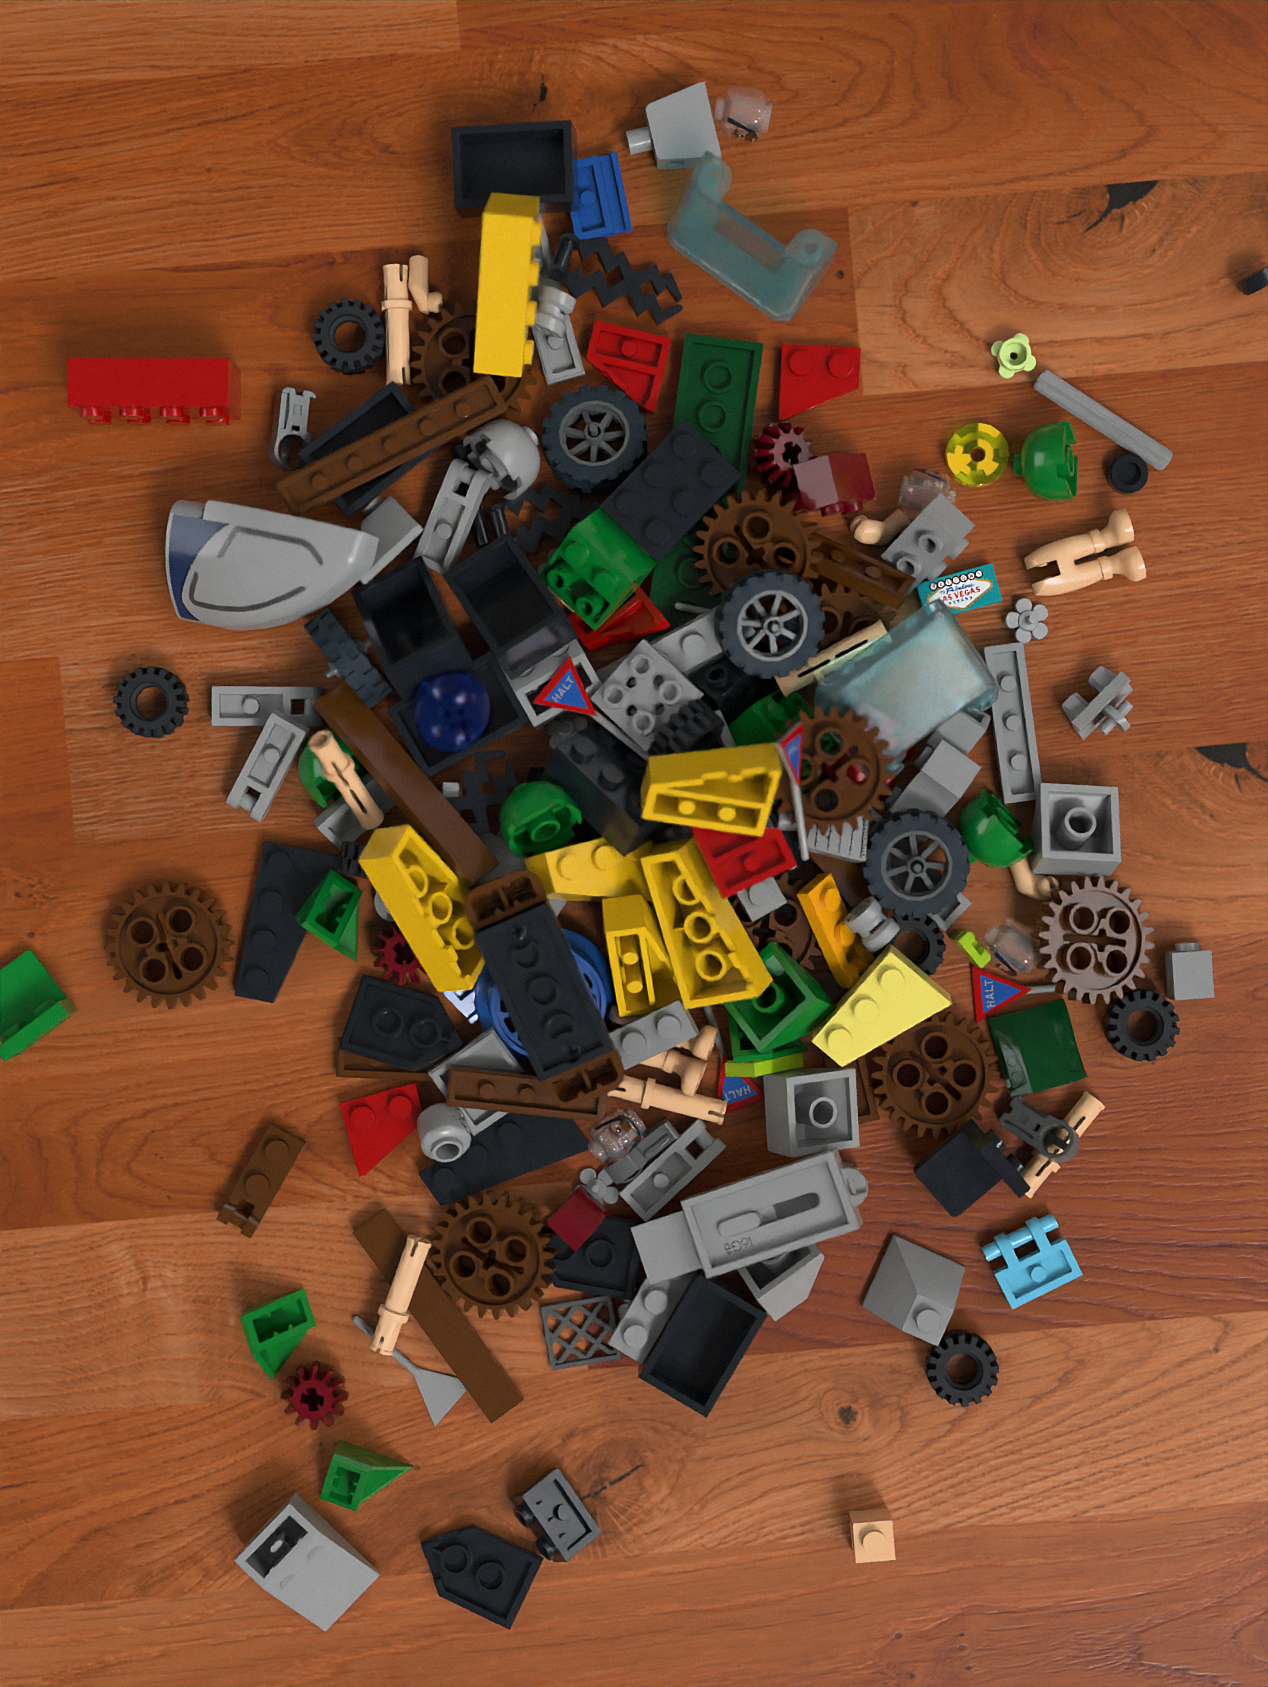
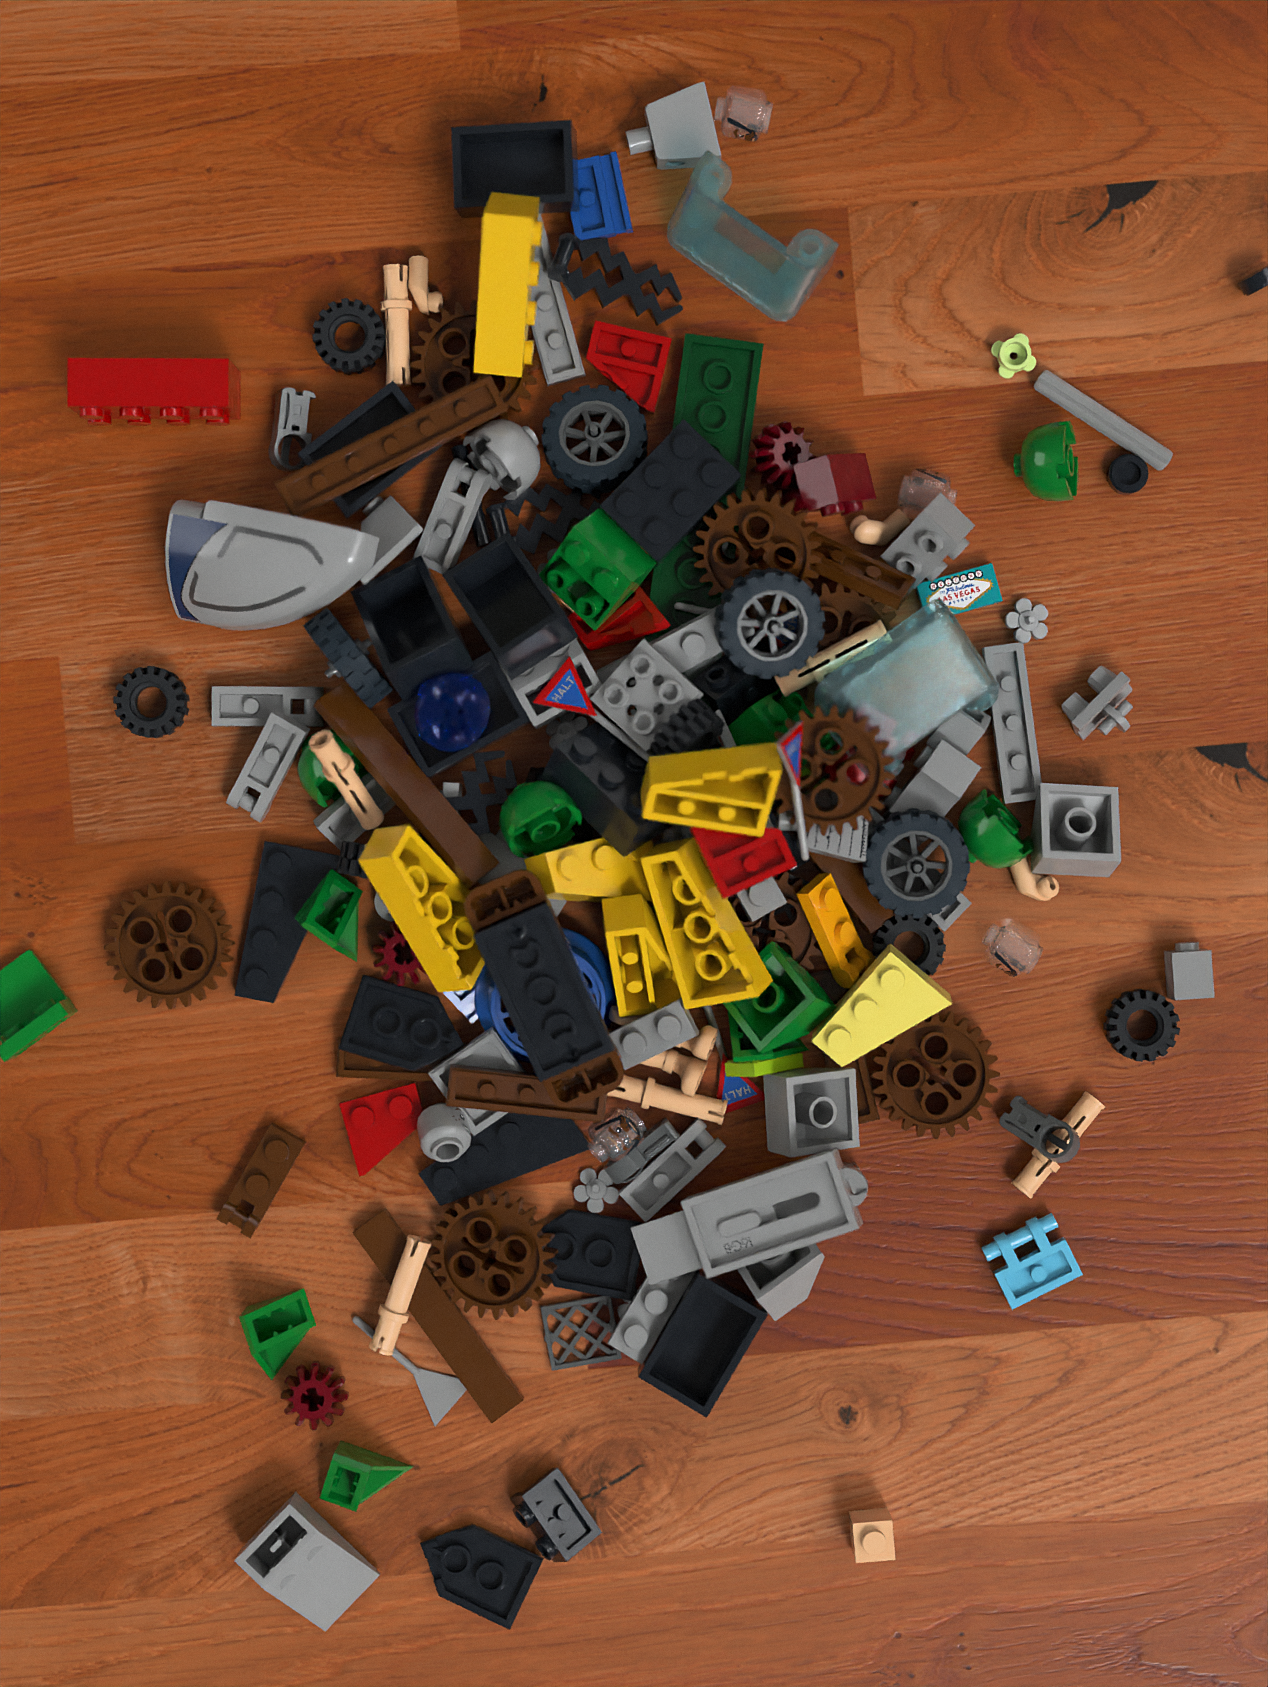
light grey wheel [529,285,577,339] -> none
dark red brick [546,1185,609,1251] -> none
red wing [778,344,861,422] -> none
light grey wheel [843,896,900,953] -> none
light grey slope [861,1234,965,1346] -> none
black bracket [913,1118,1031,1217] -> none
black tyre [925,1330,999,1407] -> none
clear neon green piece [945,423,1009,488] -> none
lime tile [949,929,991,969] -> none
piece [971,965,1057,1024] -> none
dark green slope [987,998,1088,1097] -> none
light nougat piece [1023,508,1146,596] -> none
reddish brown gear [1031,876,1155,1004] -> none

